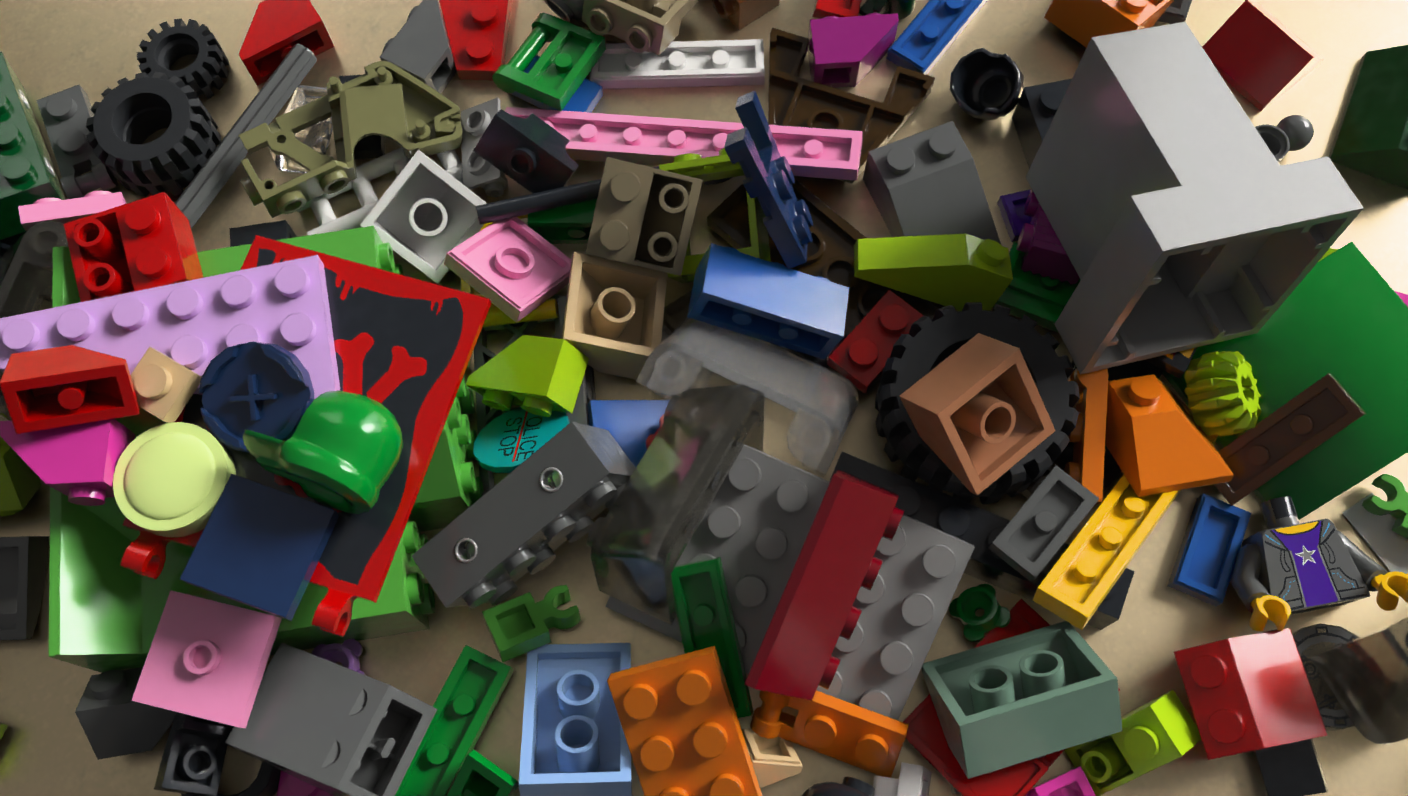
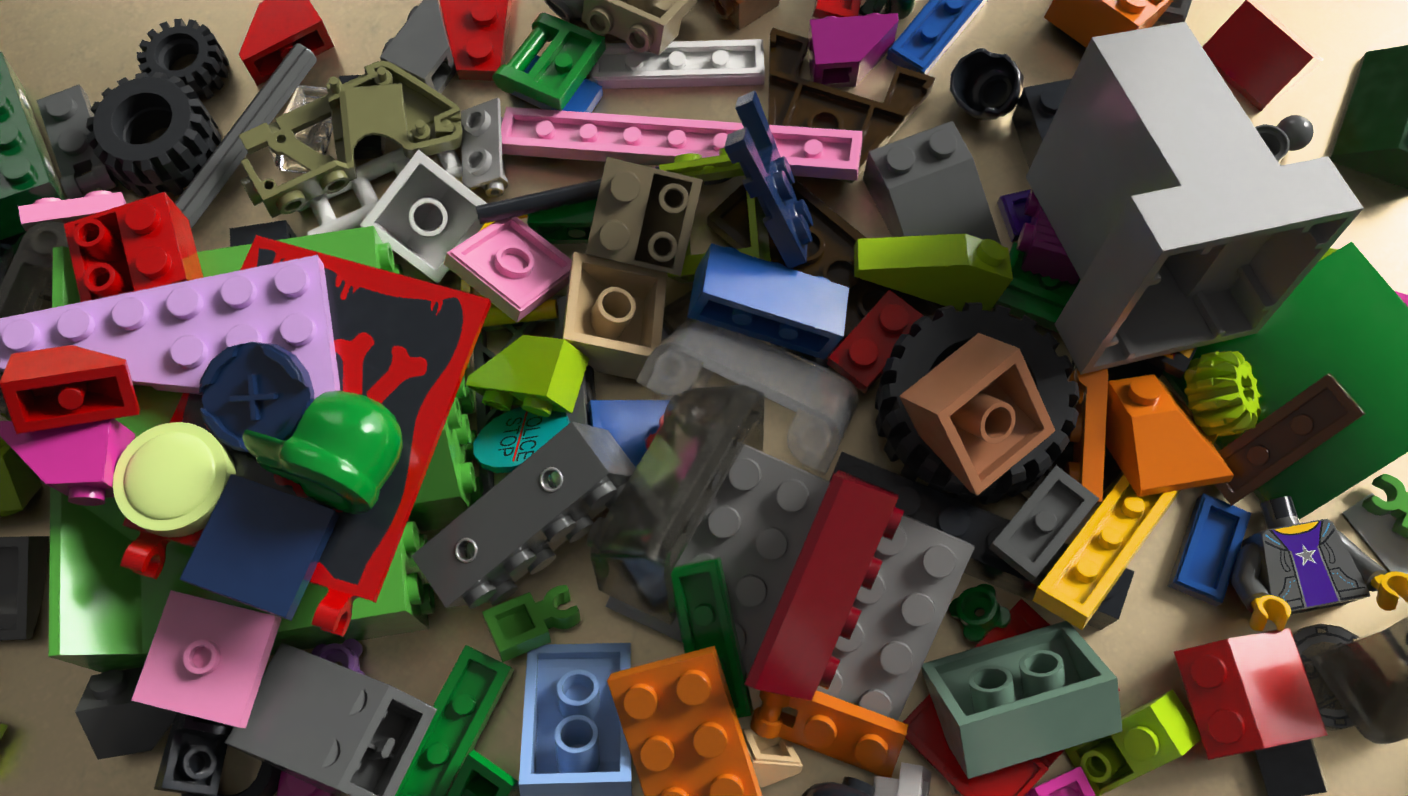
tan plate [131,346,202,423] -> none
black brick [473,109,579,194] -> none

